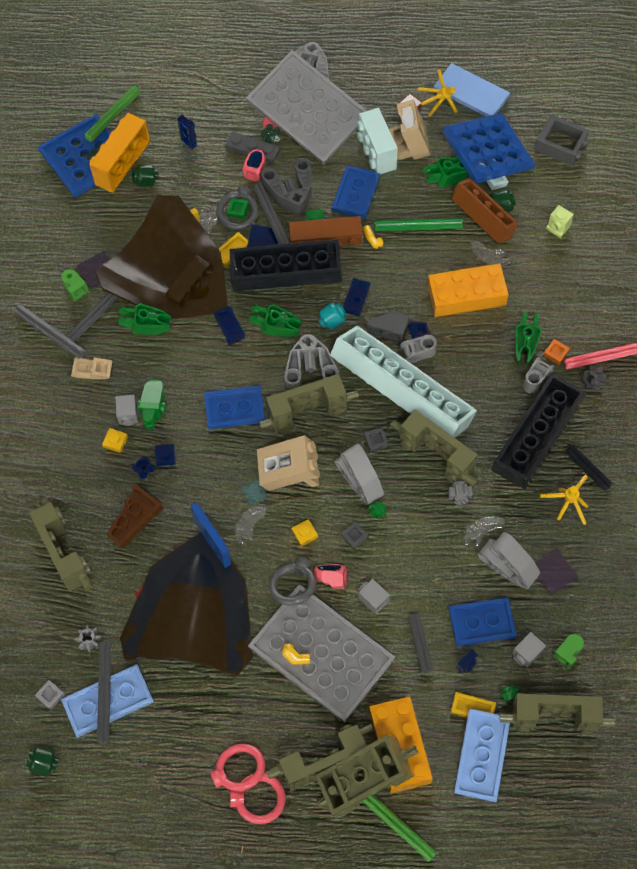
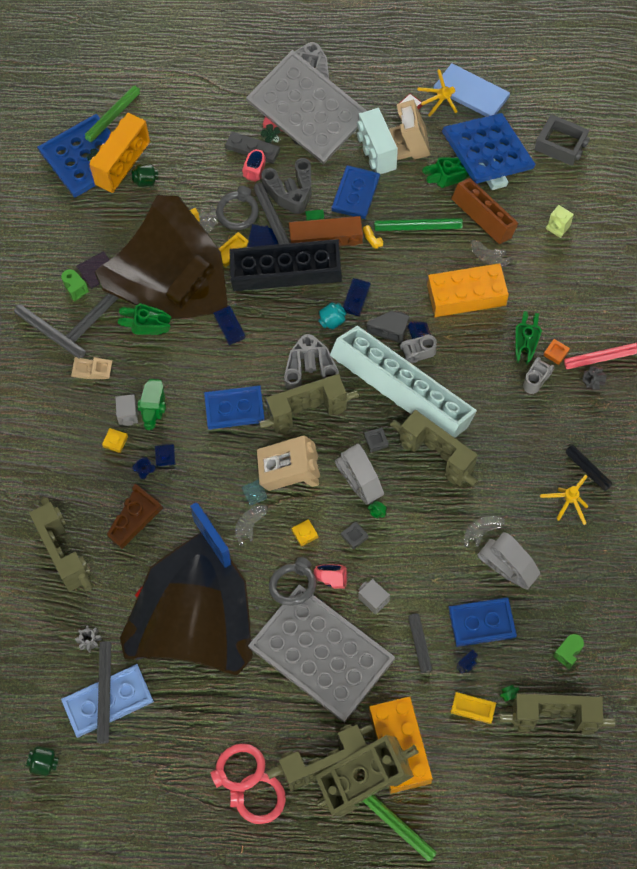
light grey plate [35,680,65,710] -> none
clear blue plate [177,115,197,149] -> none
green plate [227,198,250,219] -> none
green hinge [249,304,302,338] -> none
yellow arm [282,643,310,665] -> none
light grey gear [449,481,473,505] -> none
light blue tile [454,709,510,802] -> none
dark green head [491,189,516,212] -> none
black brick [492,373,585,490] -> none
light grey brick [512,632,546,668] -> none
clear purple piece [535,549,578,595] -> none

